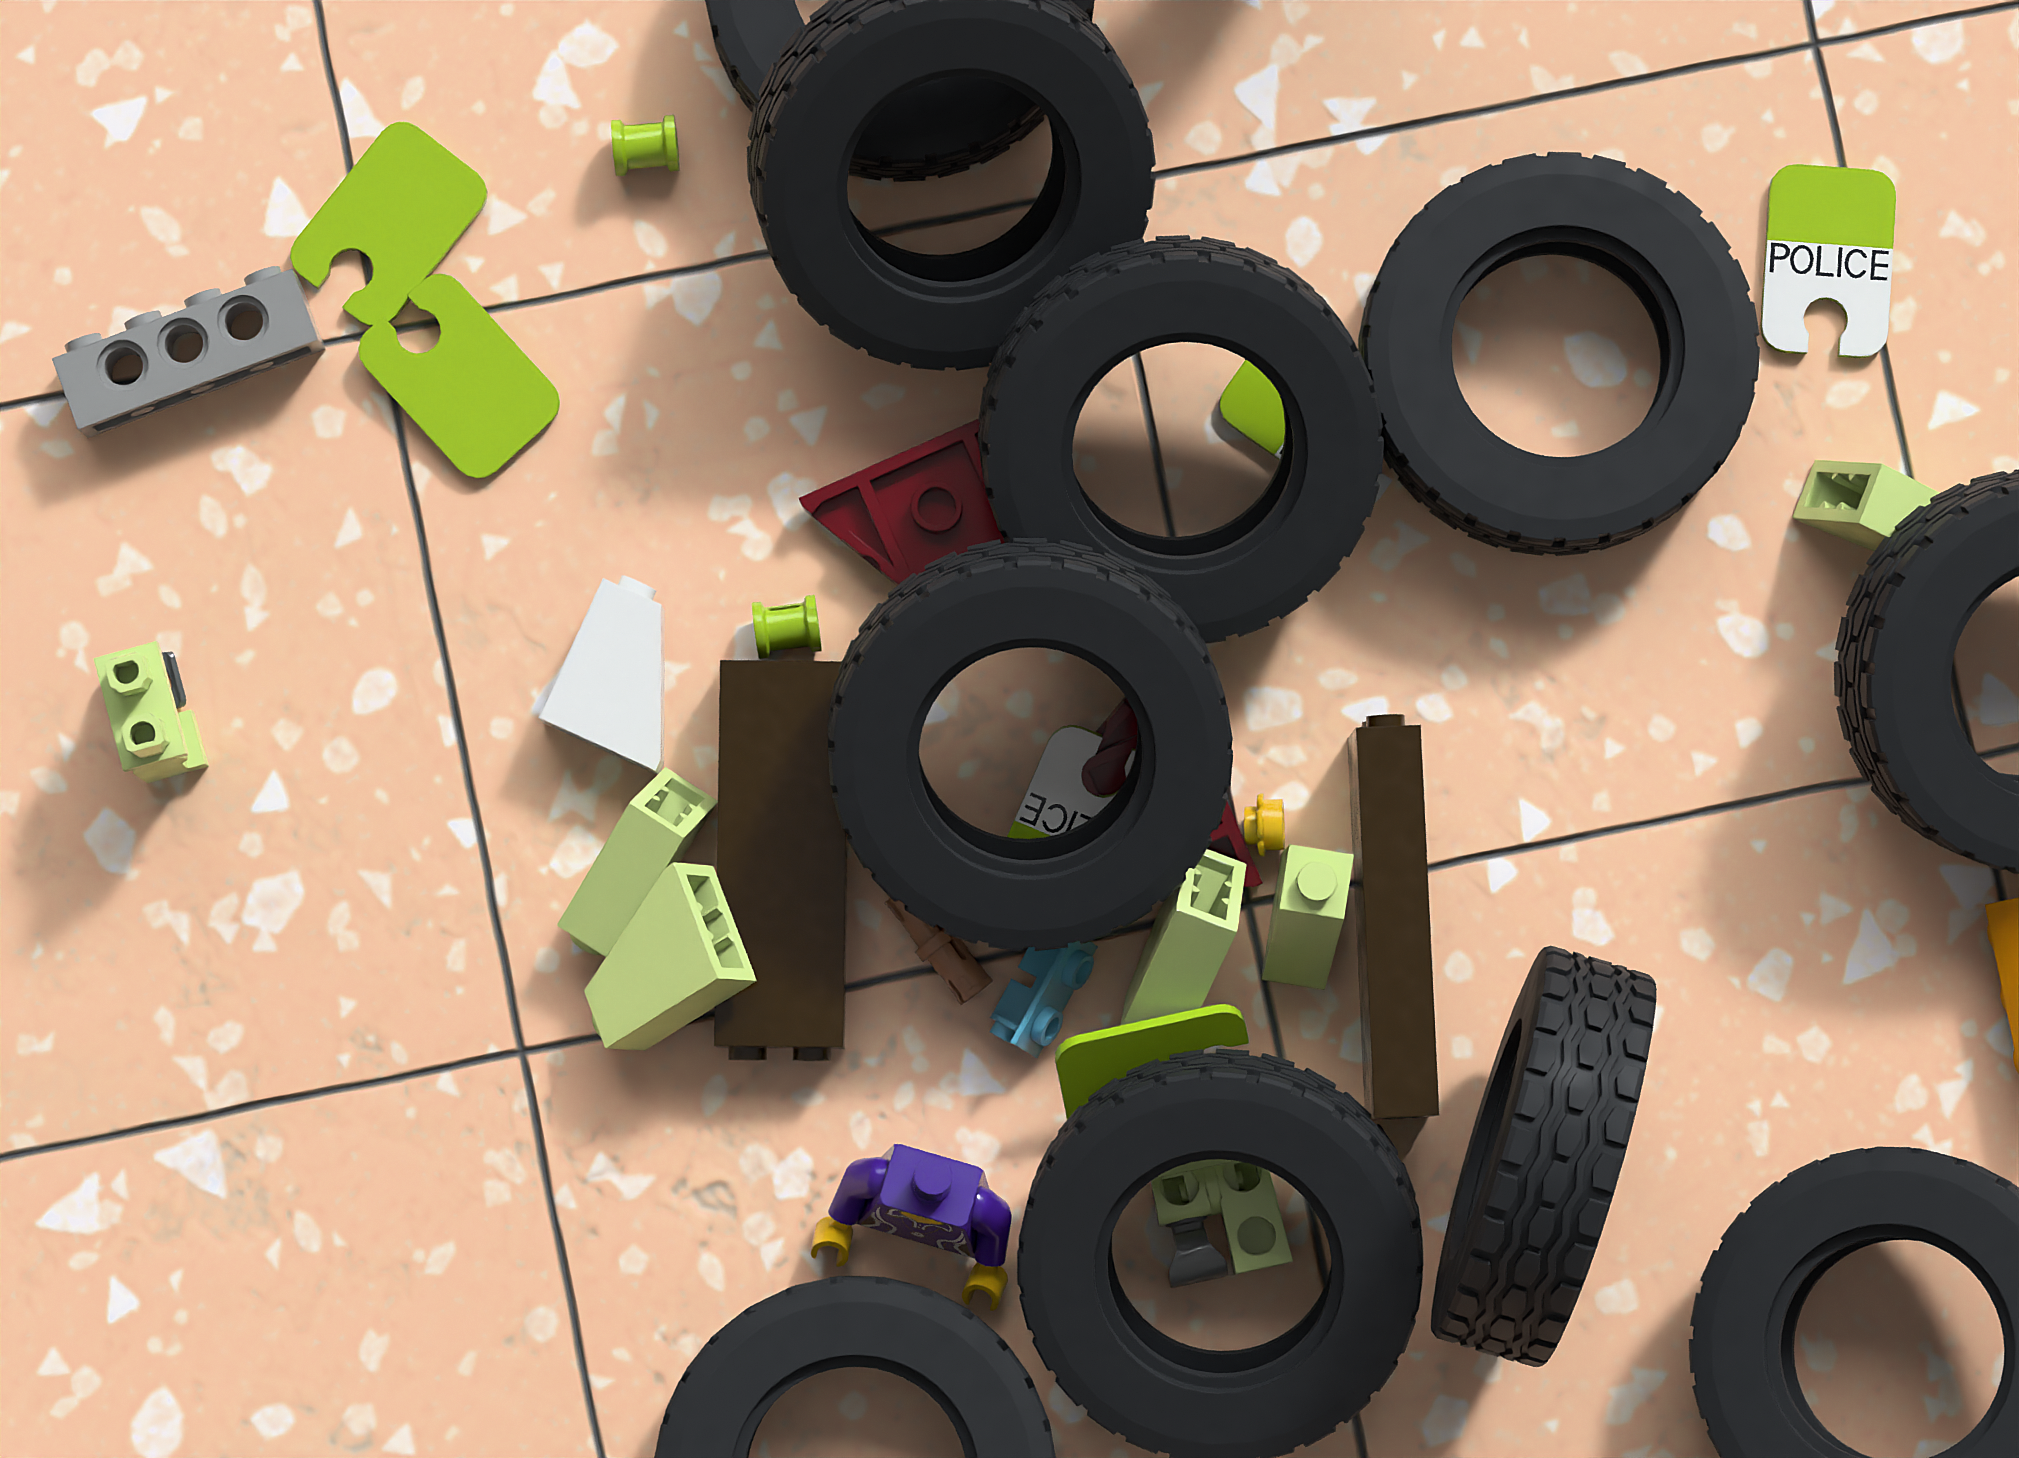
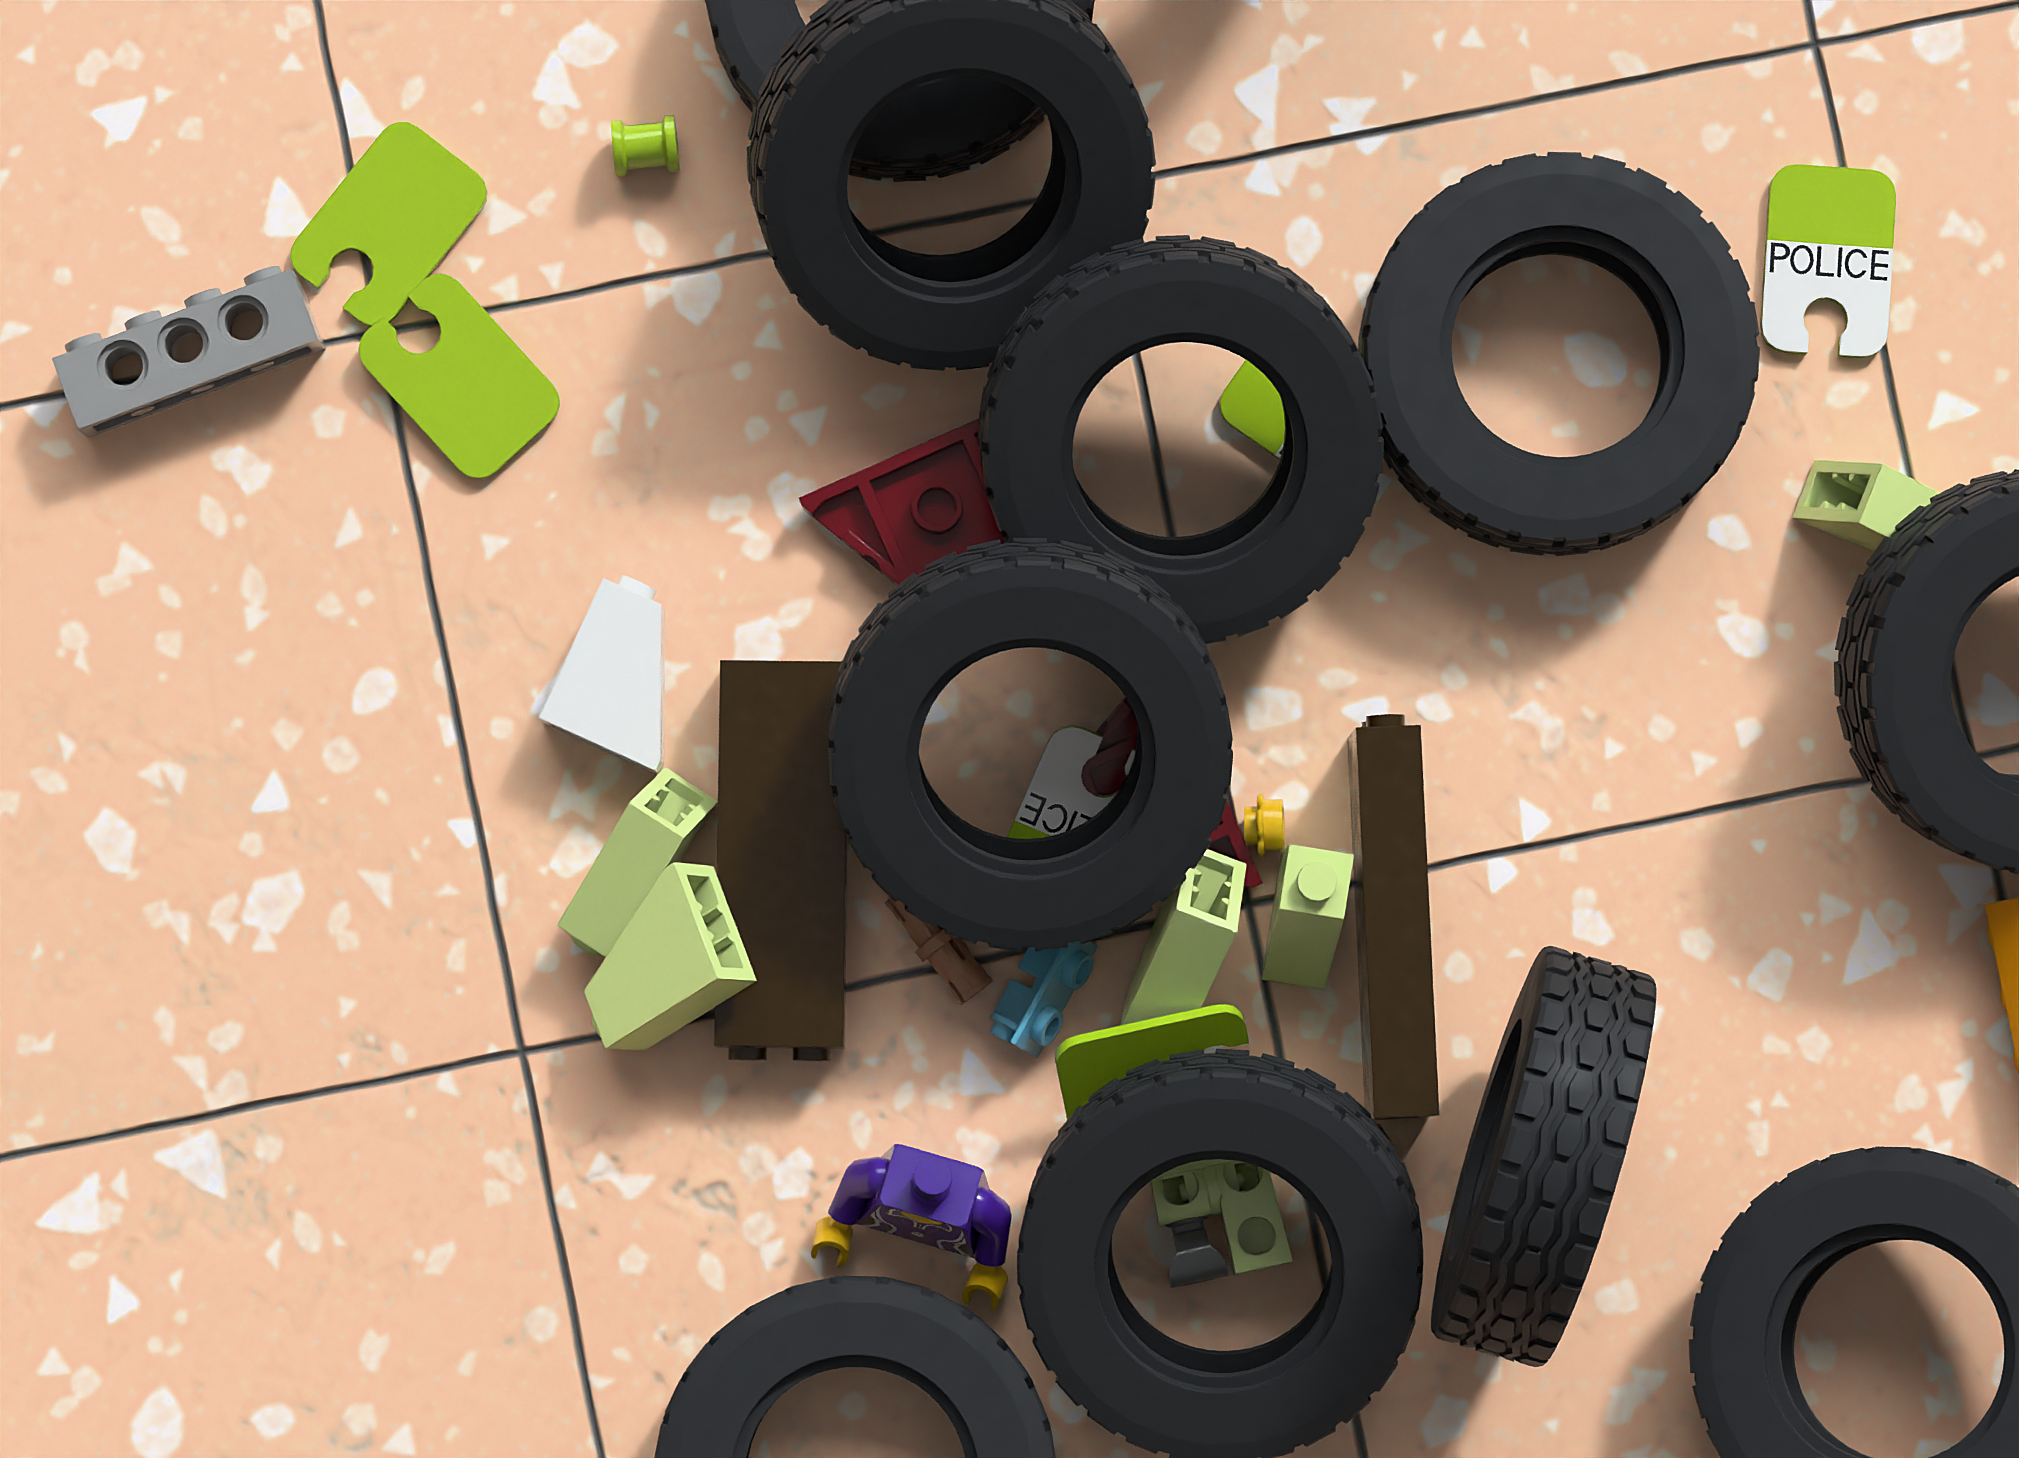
yellowish green hips [93,641,209,783] -> none
lime bush [751,595,822,659] -> none

